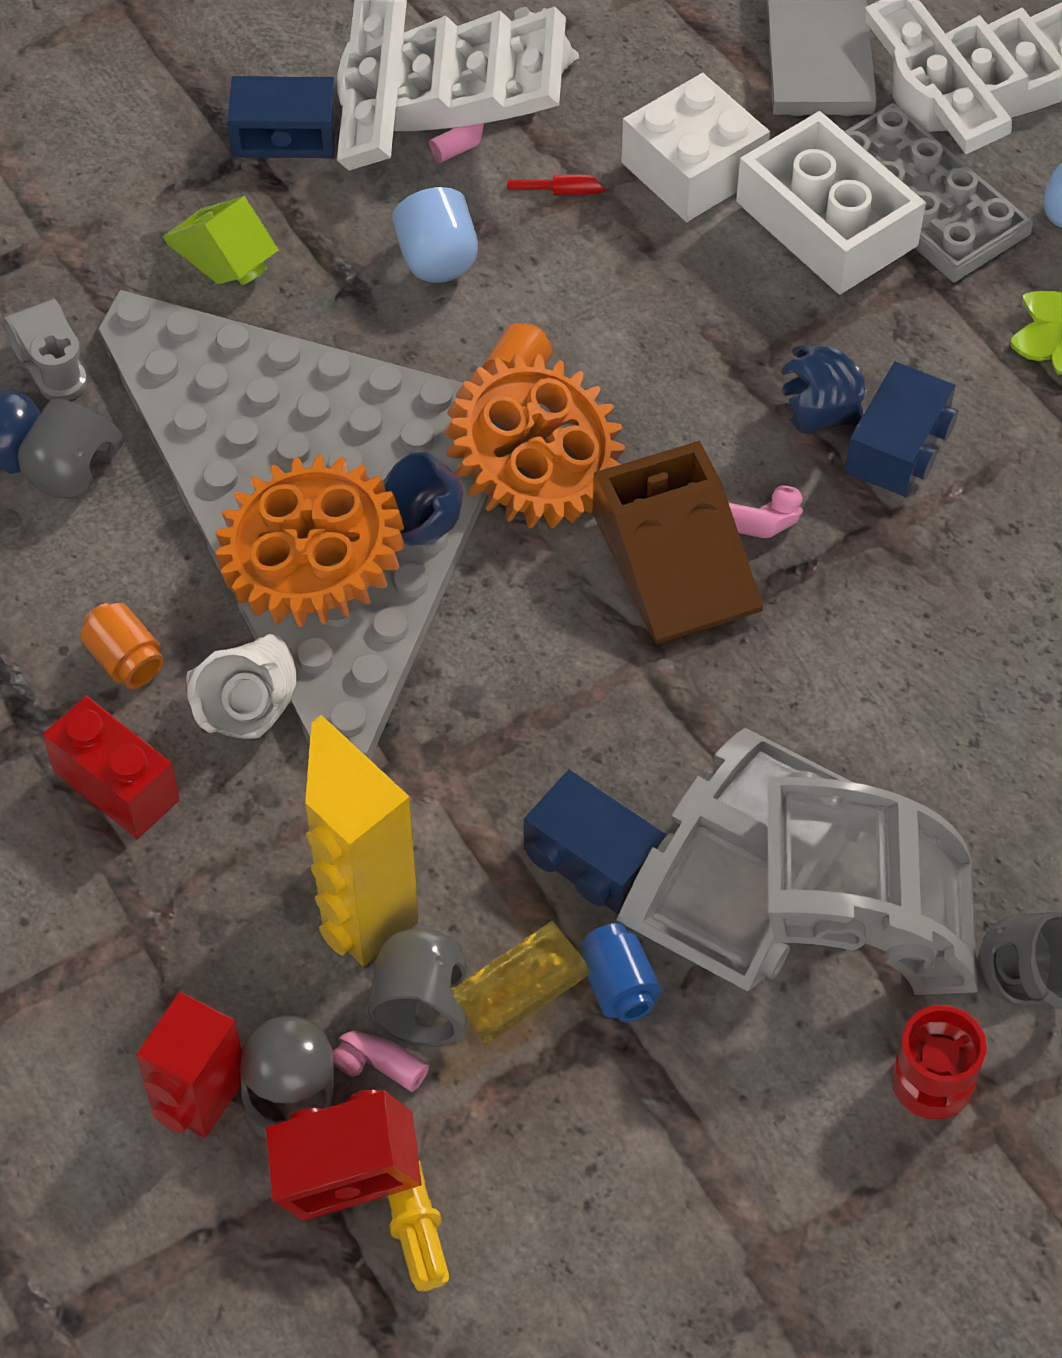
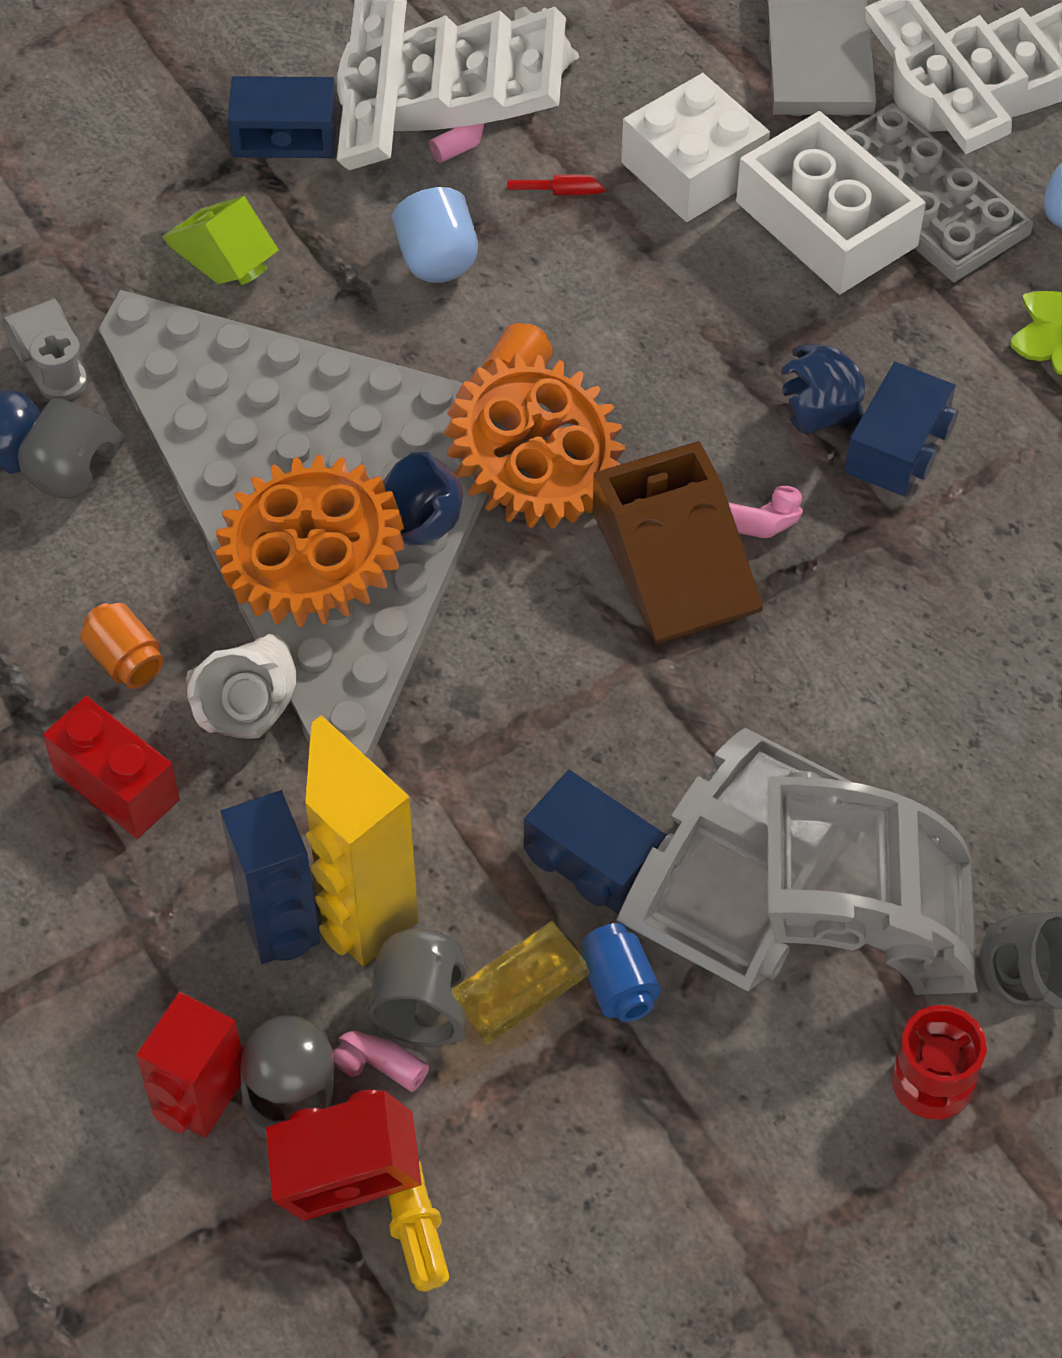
none -> dark blue brick [220,790,320,964]

